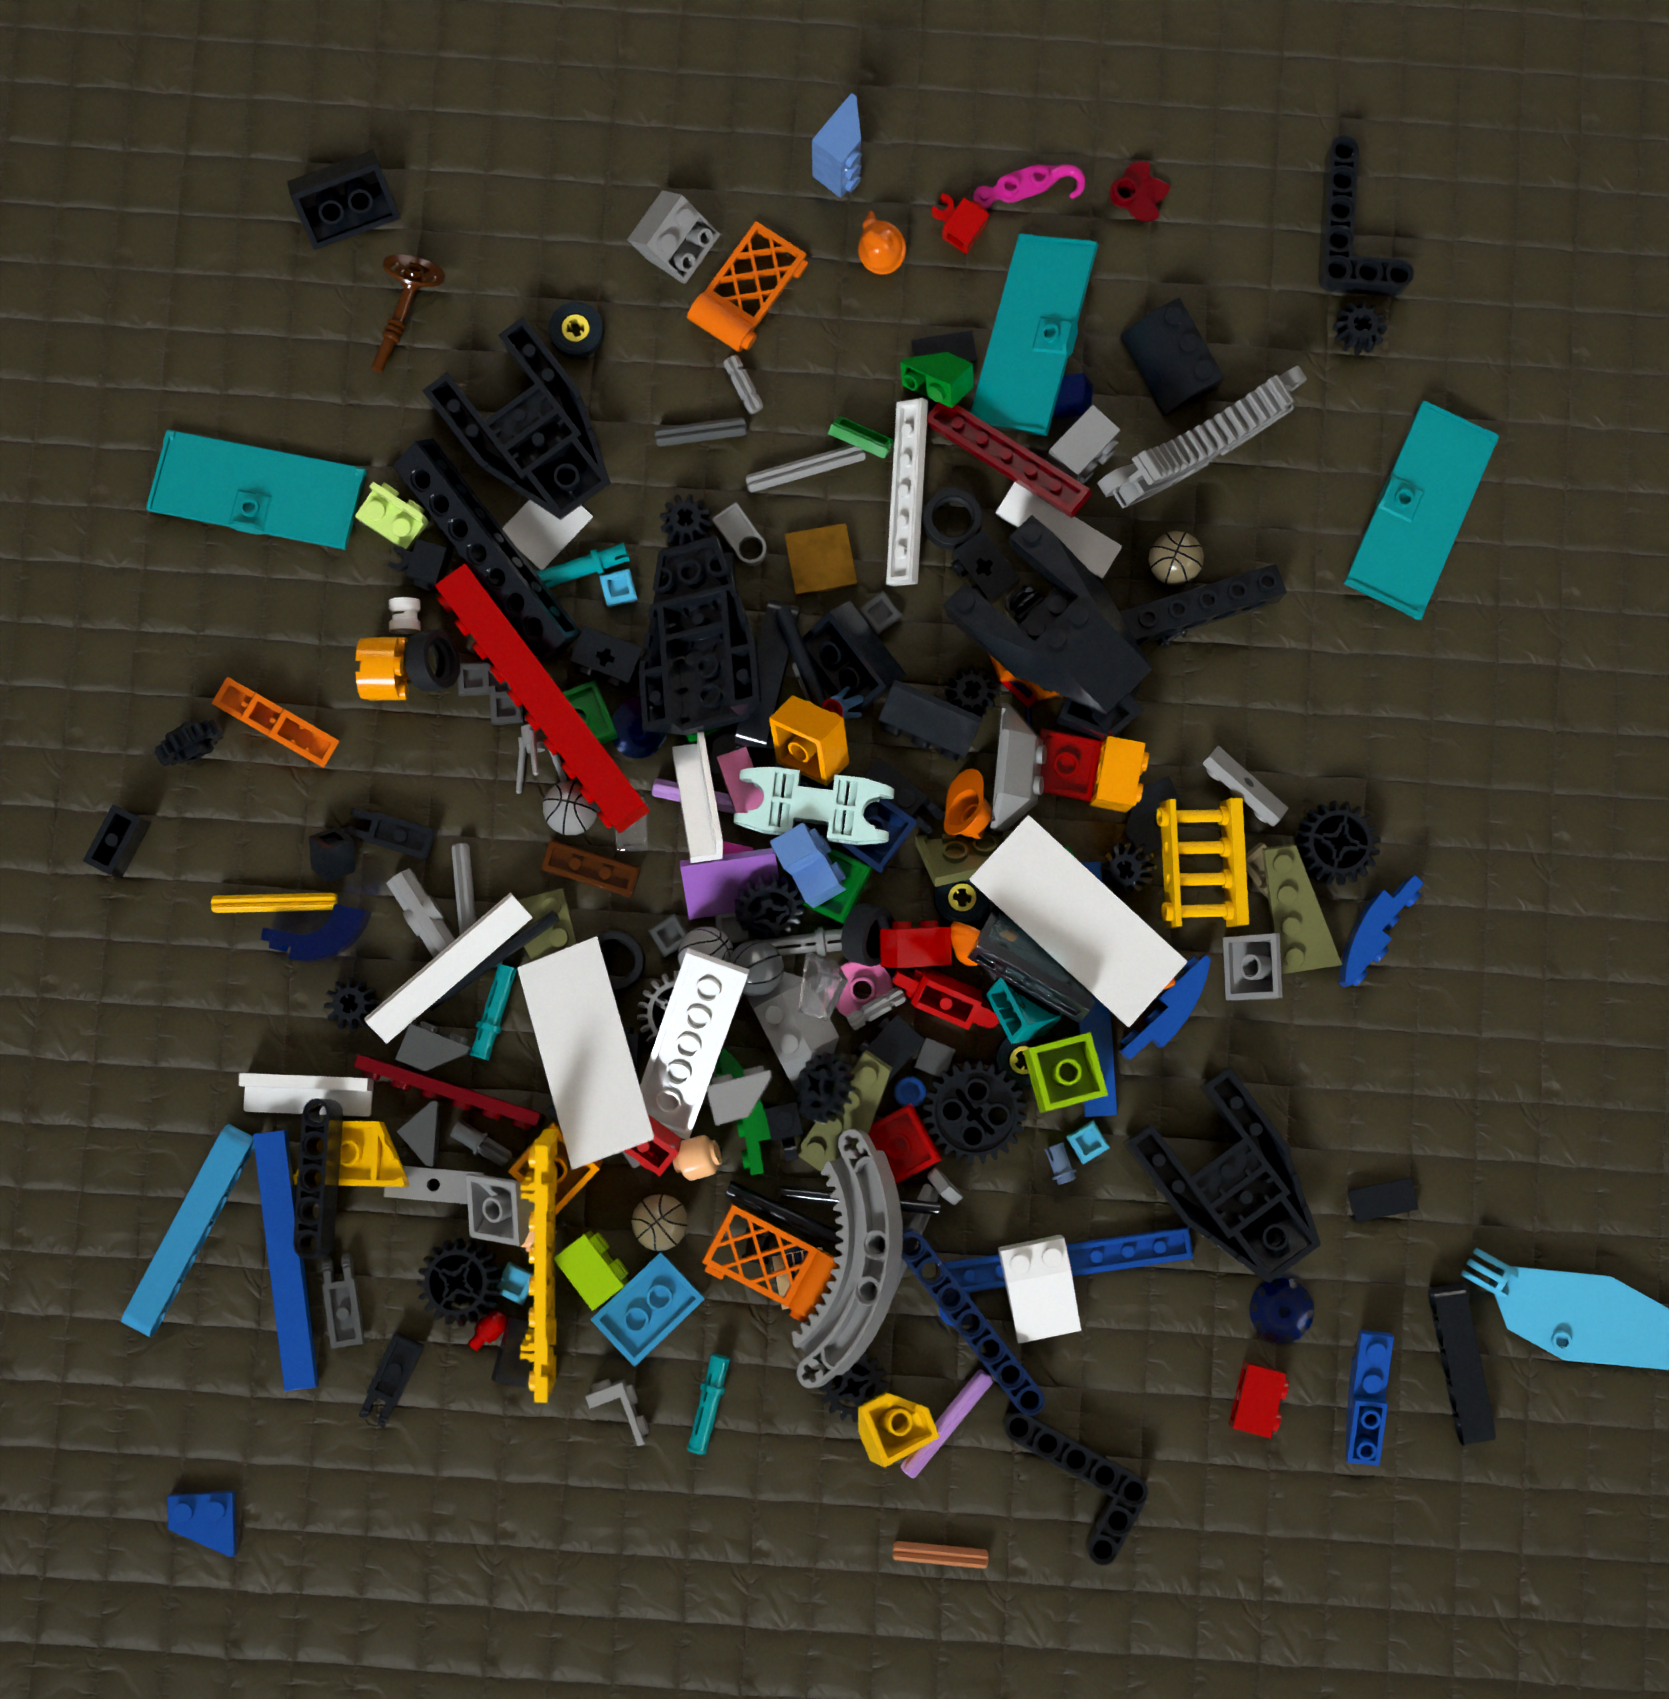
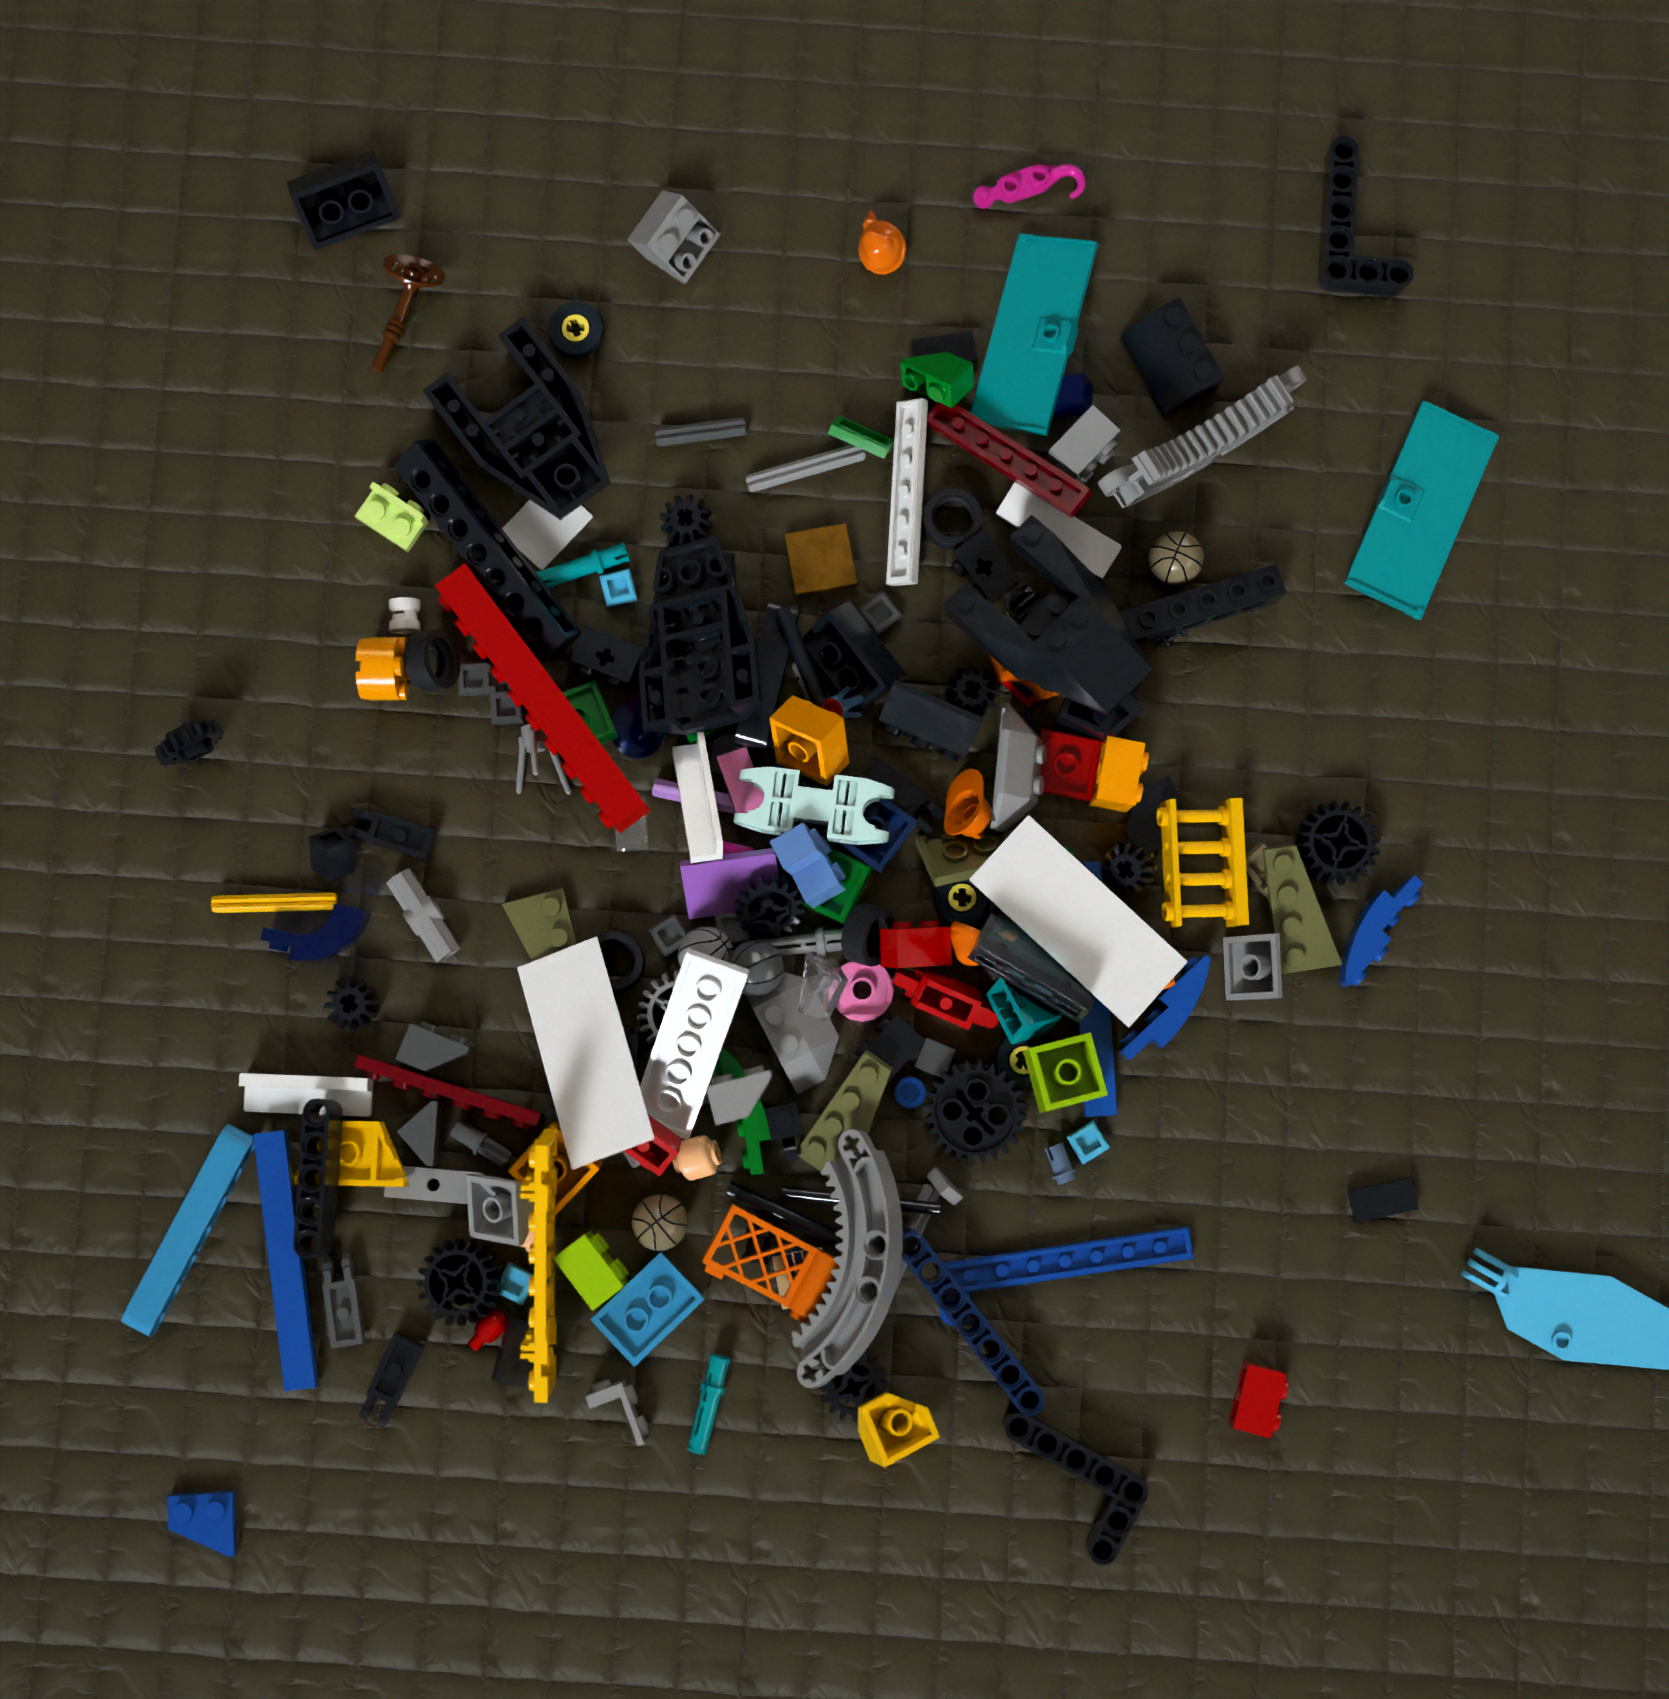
black brick [83,804,151,879] -> none
teal door [146,429,367,550] -> none
orange slope [211,677,340,768] -> none
white tile [364,892,533,1044] -> none
black brick [388,539,452,591] -> none
black piece [429,910,560,1011] -> none
light grey axle [451,843,476,936] -> none
teal pin [469,964,518,1061] -> none
reddish brown tile [541,839,641,898] -> none
light grey piece [543,780,598,835] -> none
orange piece [687,221,809,352] -> none
light grey piece [712,502,767,566] -> none
light grey axle [724,355,763,414] -> none
black gear [795,1052,856,1124] -> none
medium blue slope [812,93,862,198] -> none
light grey axle [847,987,906,1030] -> none
red tile [866,1102,942,1184] -> none
nougat axle [892,1541,989,1569] -> none
lavender axle [901,1369,993,1478] -> none
red brick [931,193,989,254] -> none
white slope [998,1234,1081,1344] -> none
dark red plate [1109,161,1170,222] -> none
black wedge [1122,1067,1321,1283] -> none
light grey tile [1203,746,1289,827] -> none
clear blue dish [1249,1278,1314,1343] -> none
black gear [1332,300,1387,356] -> none
blue slope [1346,1330,1394,1466] -> none
black beam [1428,1282,1496,1446] -> none

